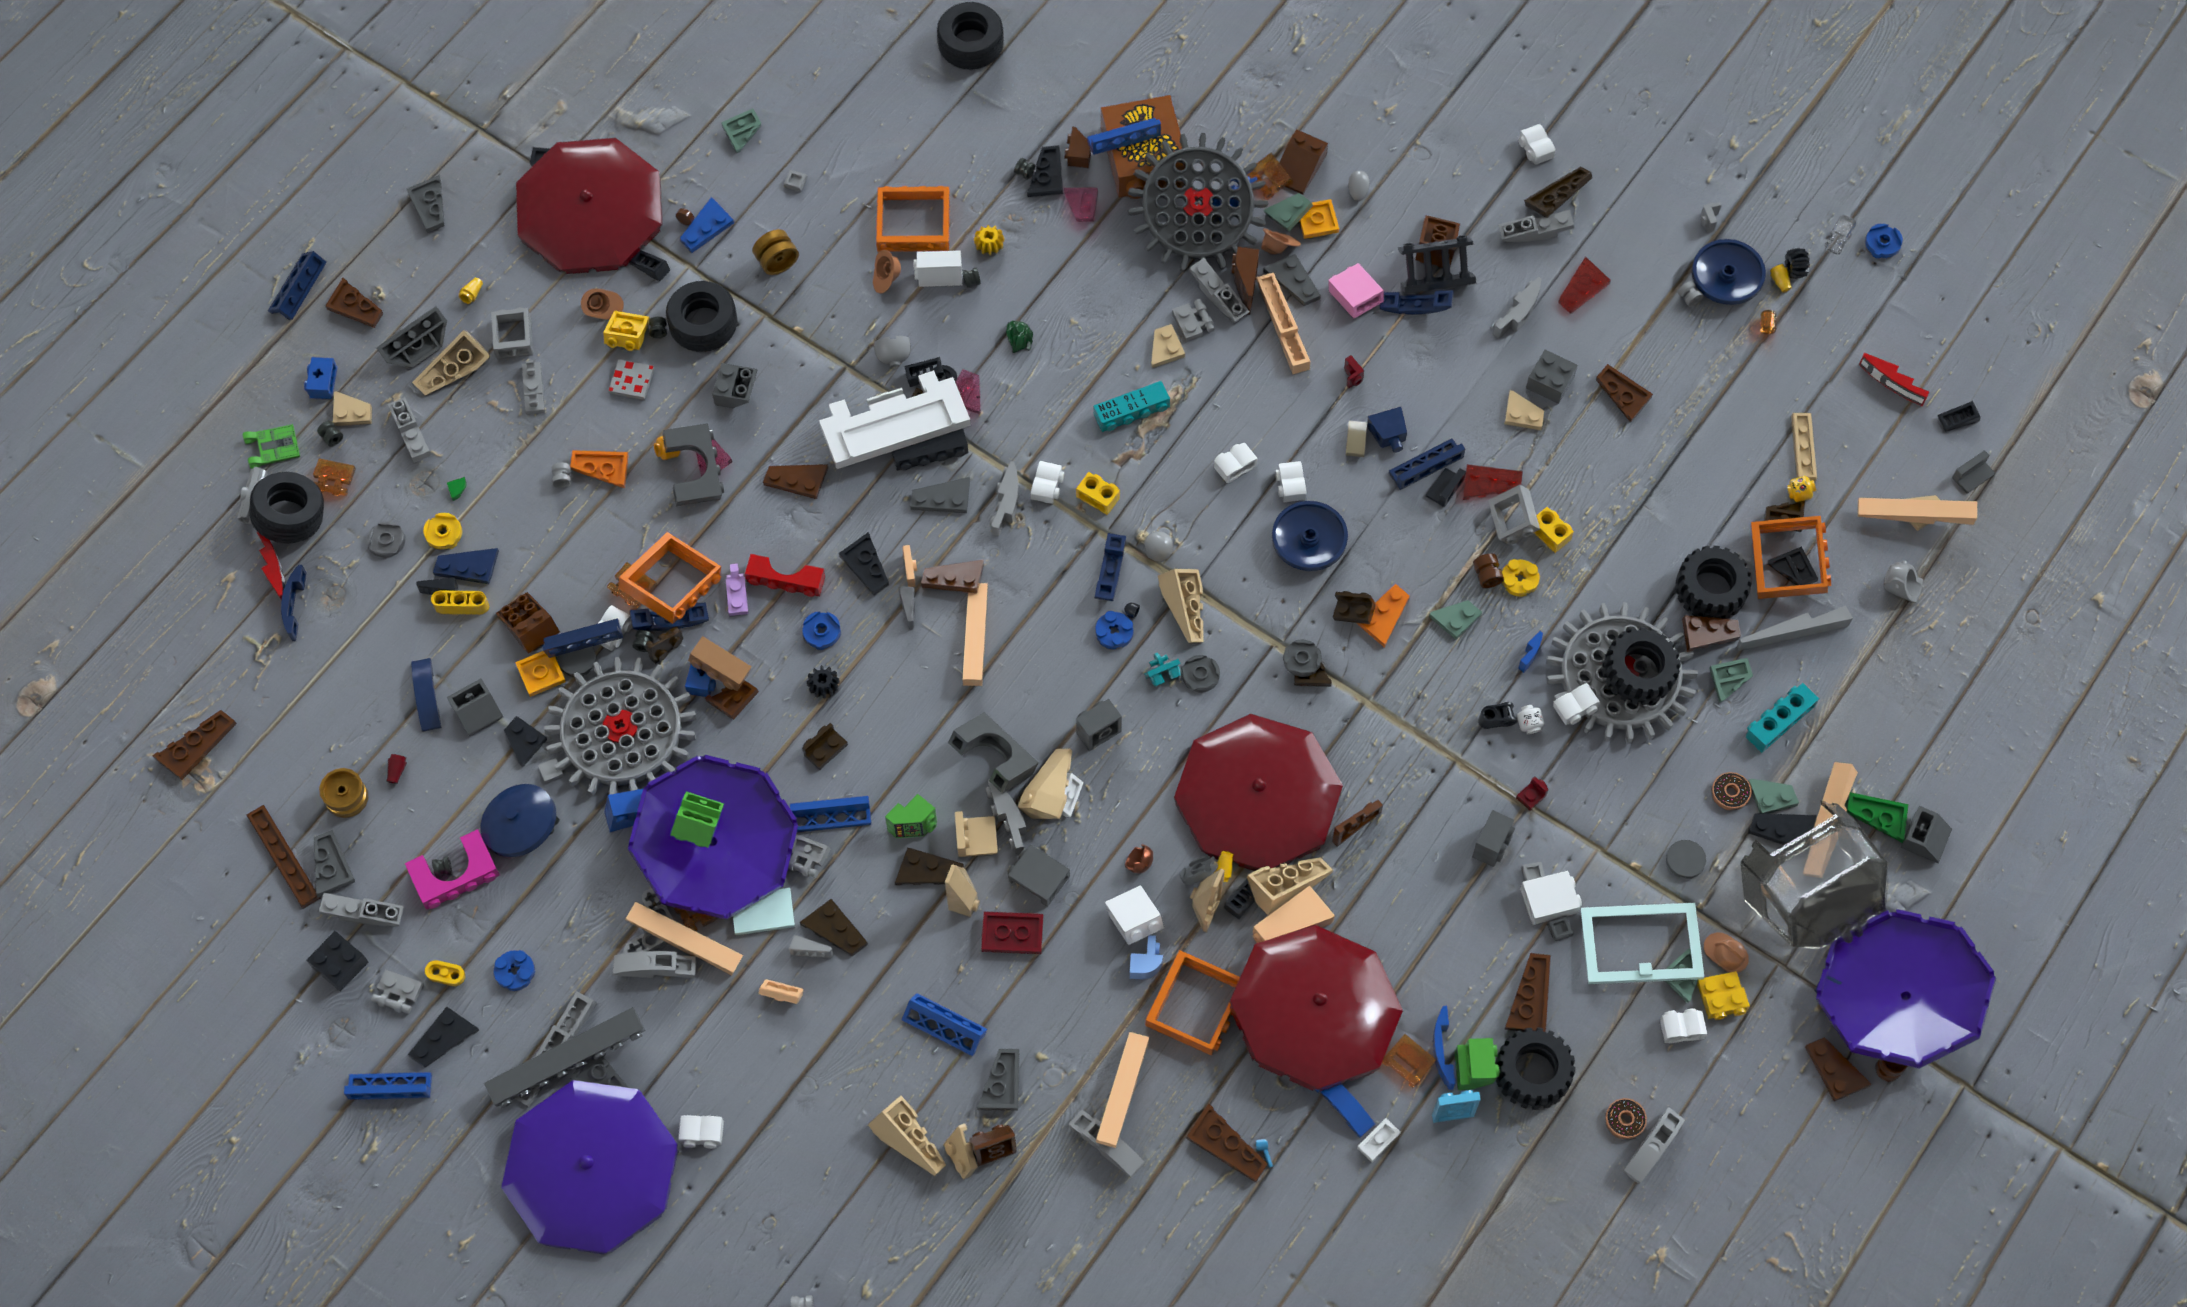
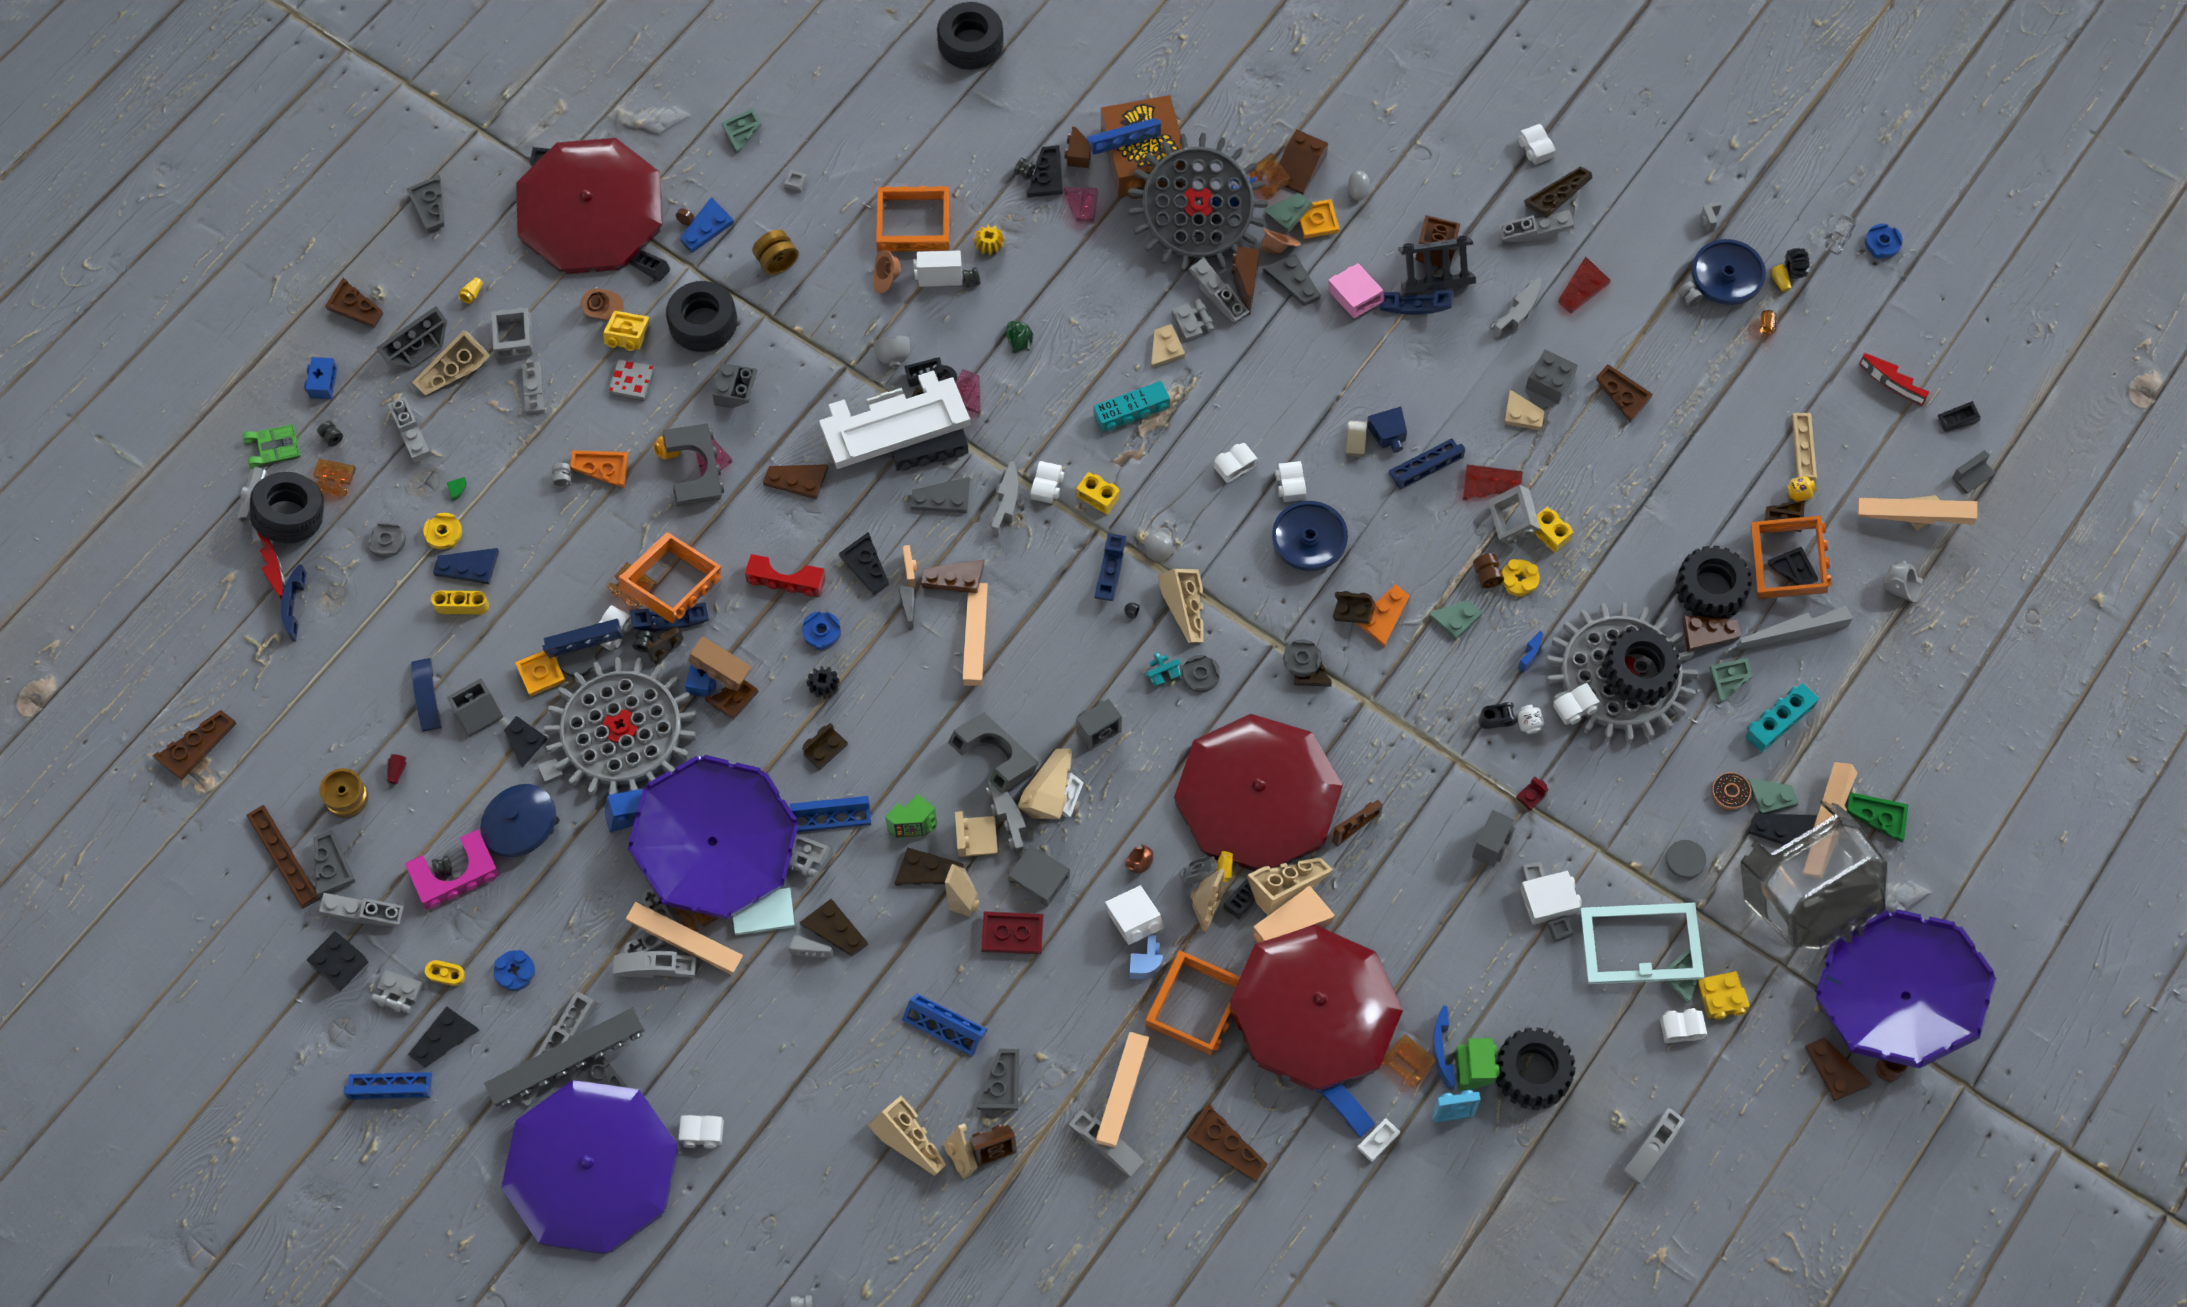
dark blue fence [268,251,327,320] -> none
tan wing [333,391,372,426] -> none
black slope [416,577,458,595] -> none
reddish brown slope [496,592,560,654] -> none
pearl dark grey wheel [649,316,667,338] -> none
bright green piece [671,791,724,848] -> none
lavender hinge [726,564,748,616] -> none
light nougat plate [759,979,804,1004] -> none
blue plate [1095,611,1133,649] -> none
light nougat slope [1256,273,1310,374] -> none
dark azure hand [1256,1139,1273,1168] -> none
dark red bracket [1344,355,1364,388] -> none
black panel [1426,468,1466,508] -> none
reddish brown wing [1504,953,1551,1032] -> none
tile [1605,1098,1647,1139] -> none
nougat piece [1704,932,1749,973] -> none
dark grey slope [1901,806,1952,863] -> none

